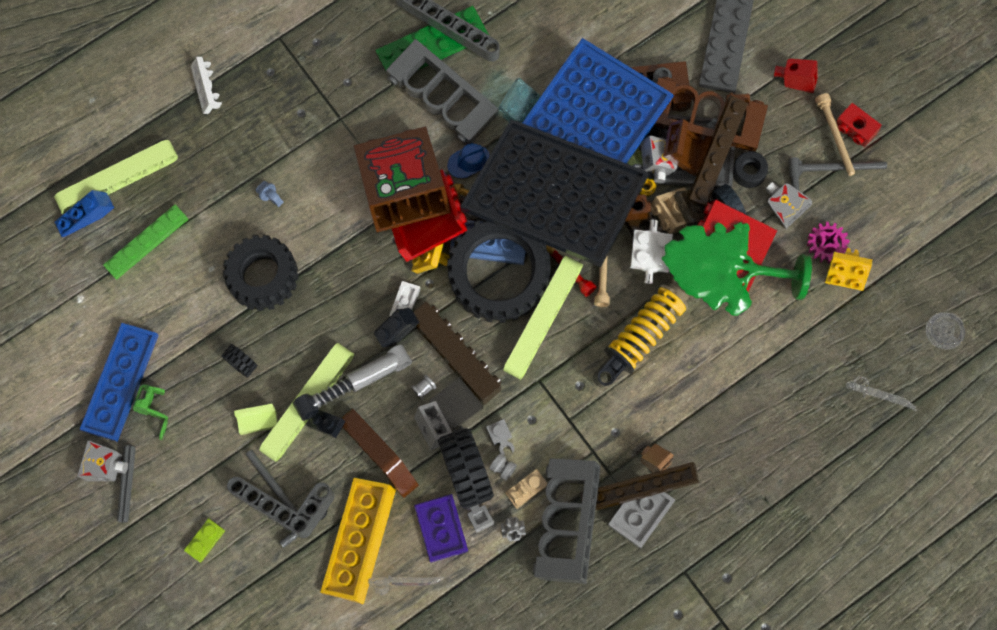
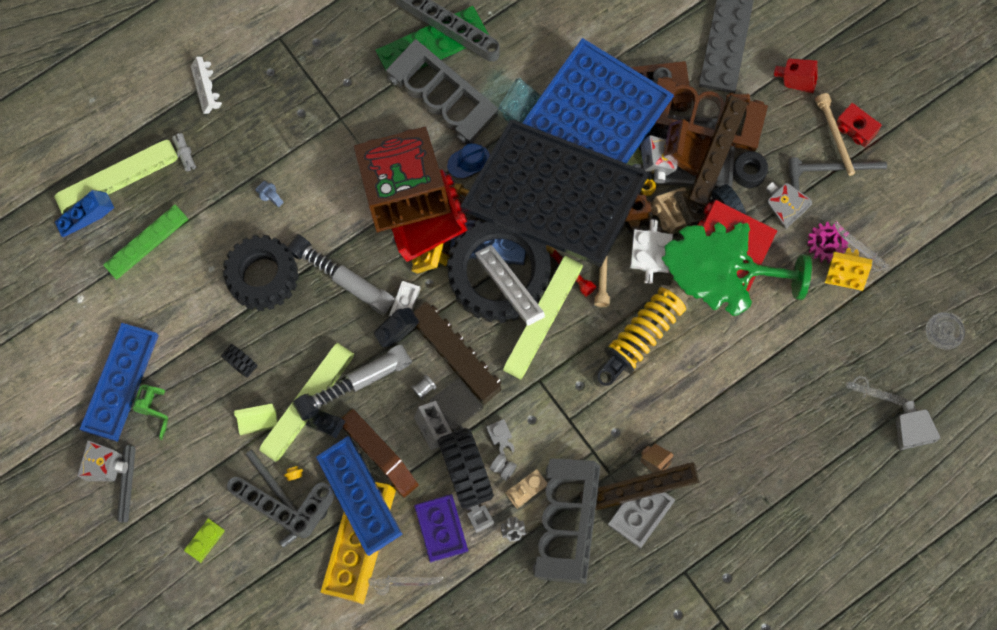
none -> light grey pin [172,133,196,171]
none -> yellow plate [284,466,303,481]
none -> light grey piece [287,234,395,316]
none -> blue plate [316,436,403,556]
none -> white plate [475,245,545,326]
none -> clear sword [834,221,890,272]
none -> light grey torso [896,401,940,450]

